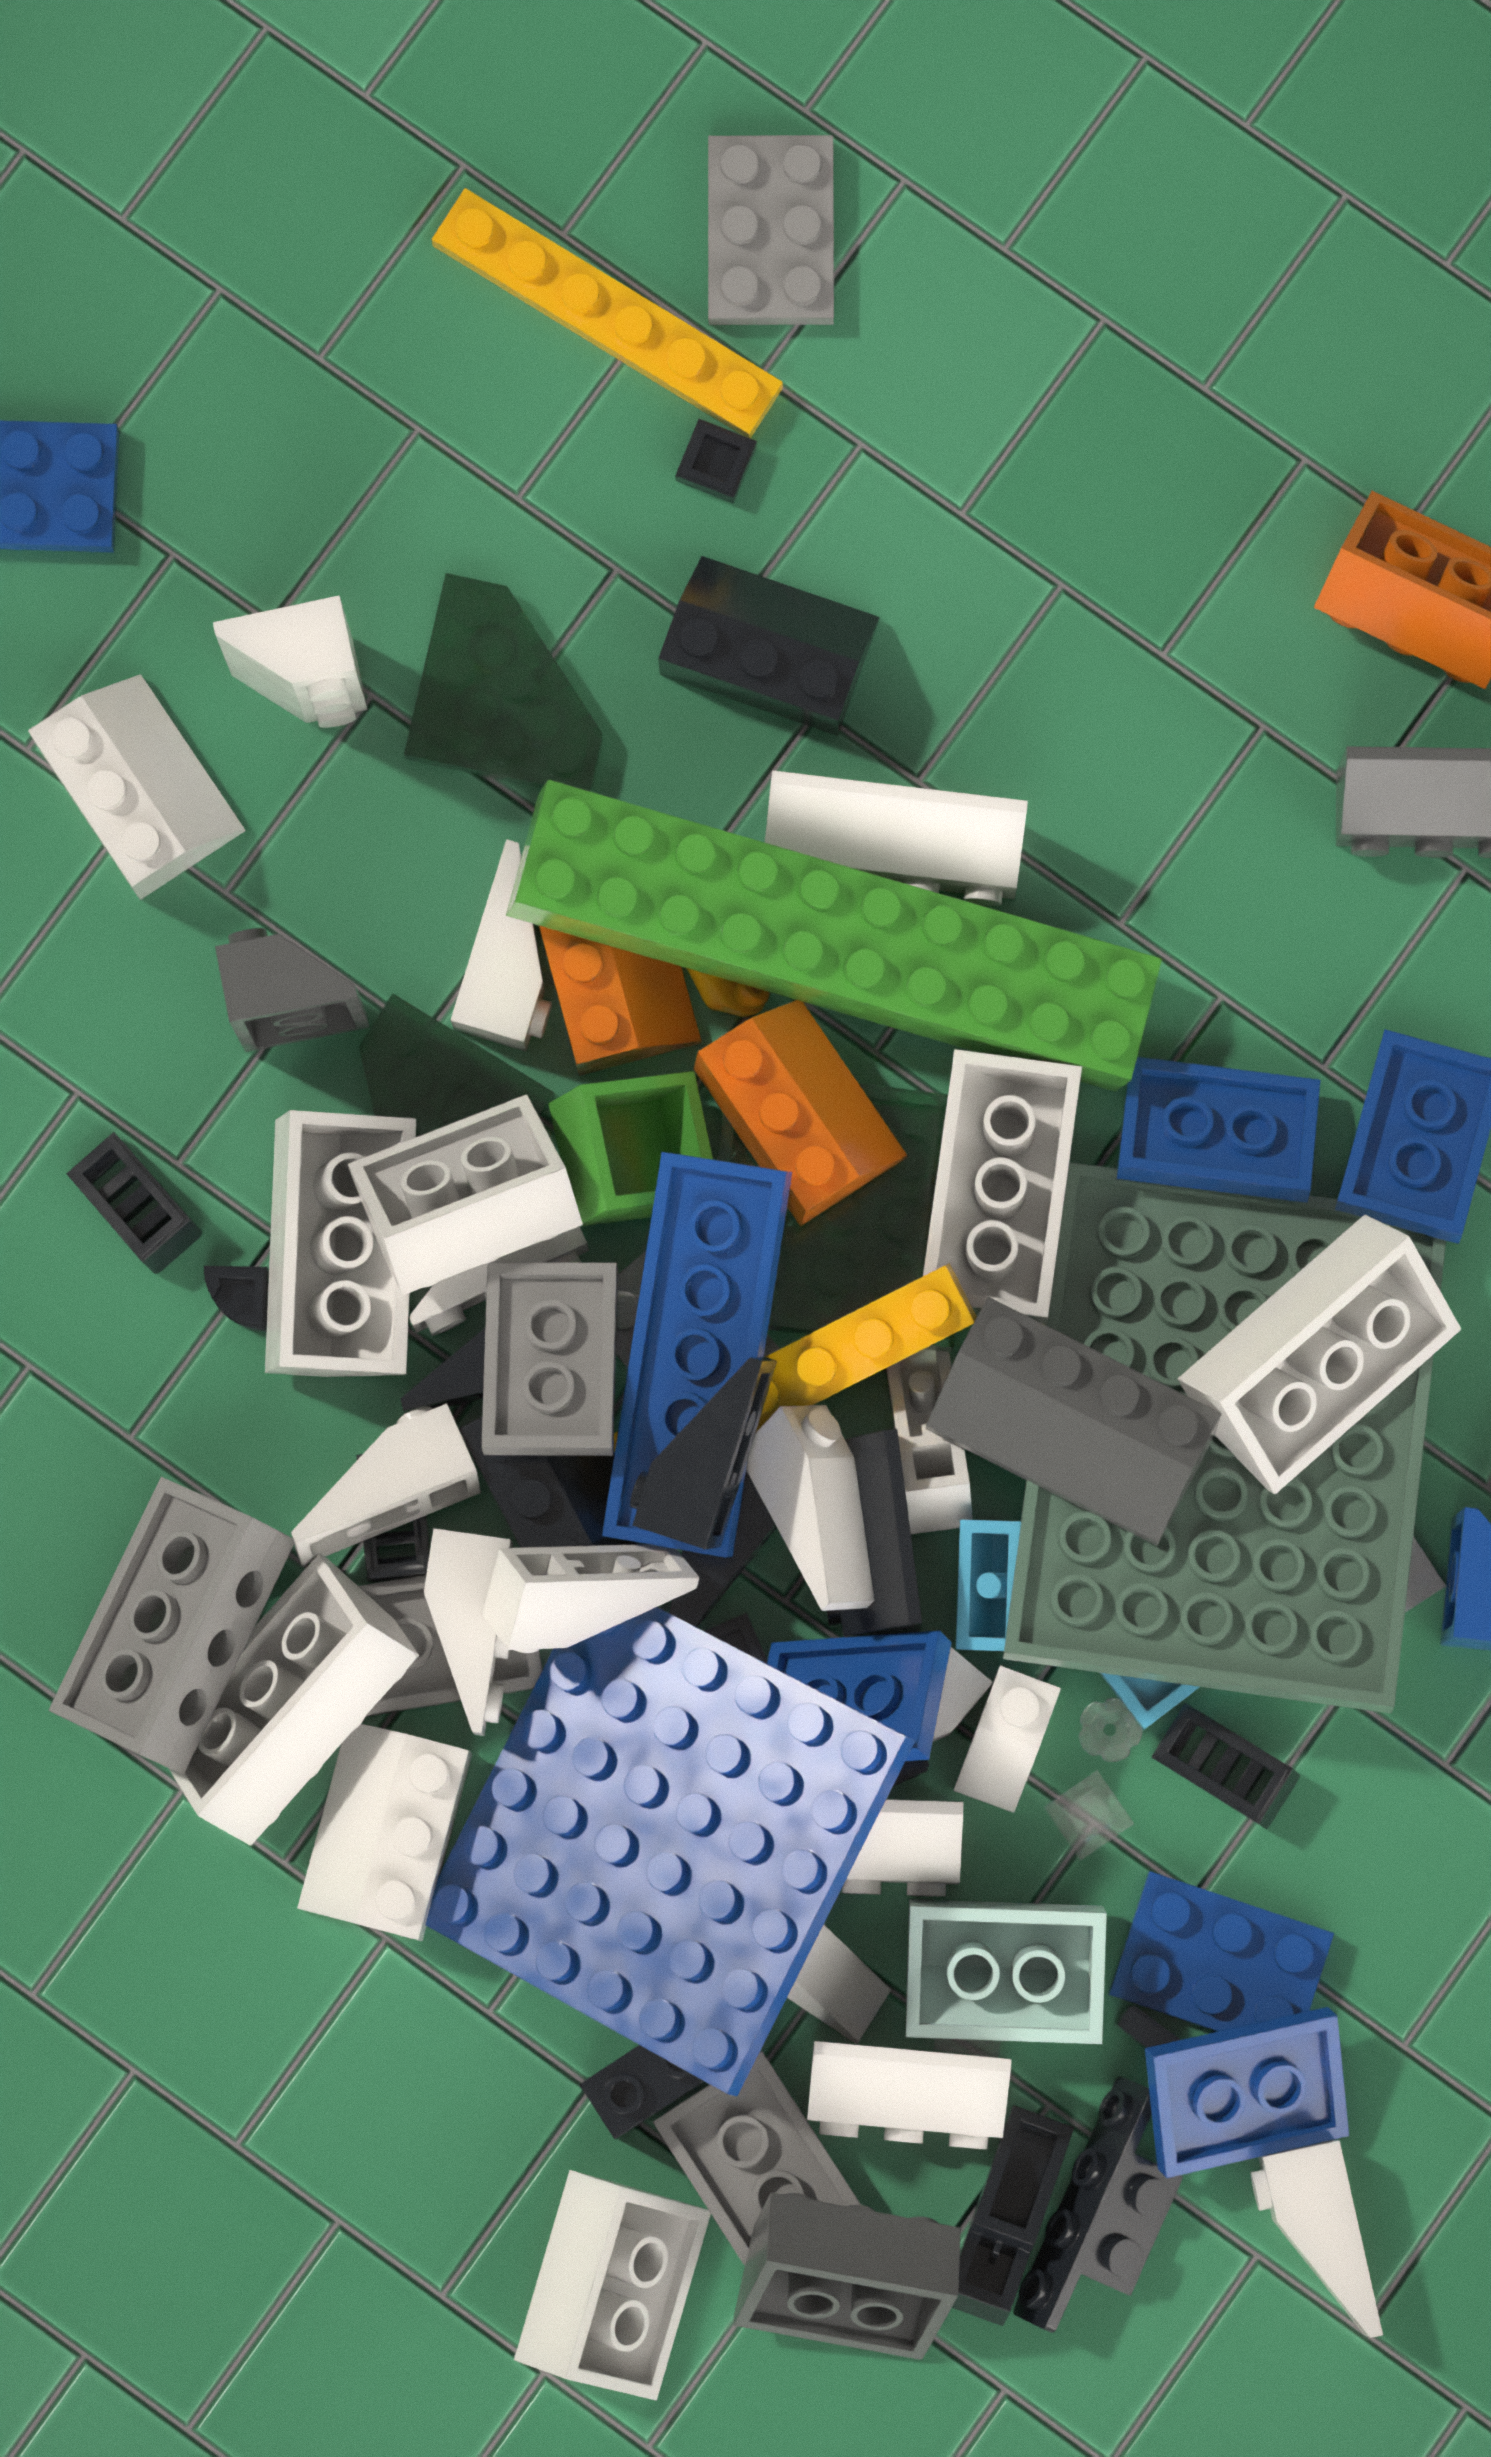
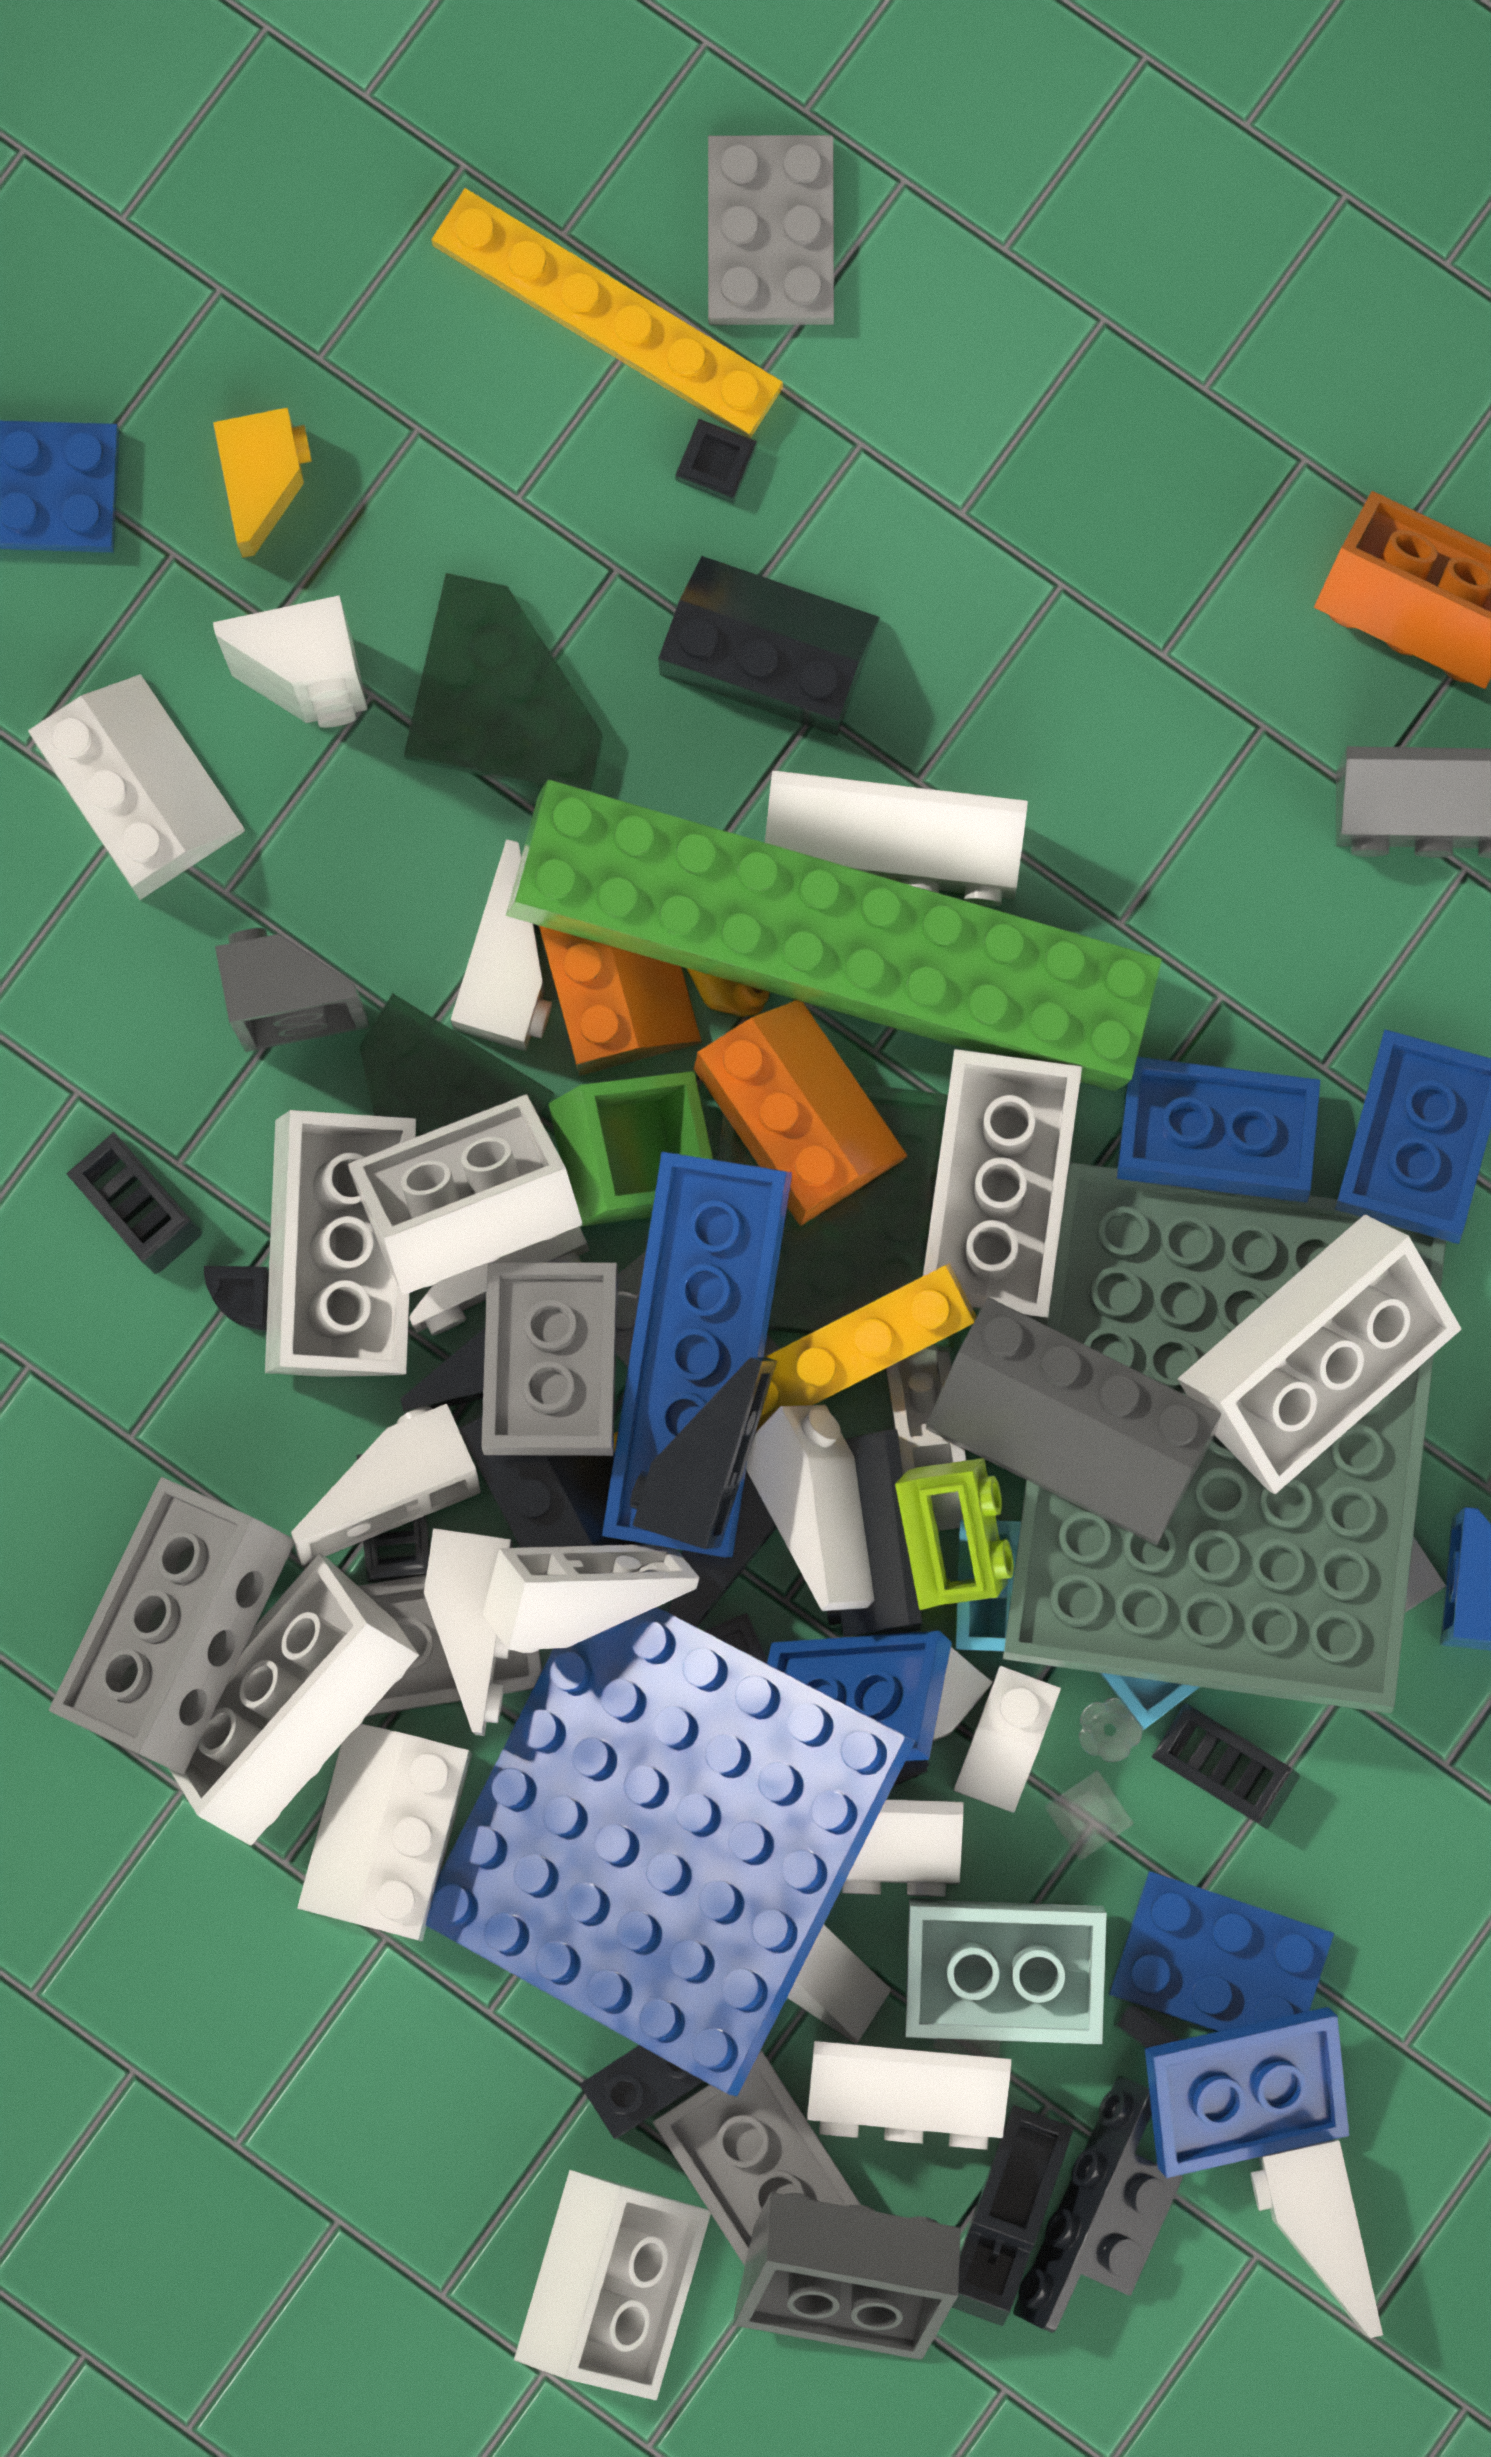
none -> yellow slope [213,407,312,558]
none -> lime window [895,1458,1014,1610]

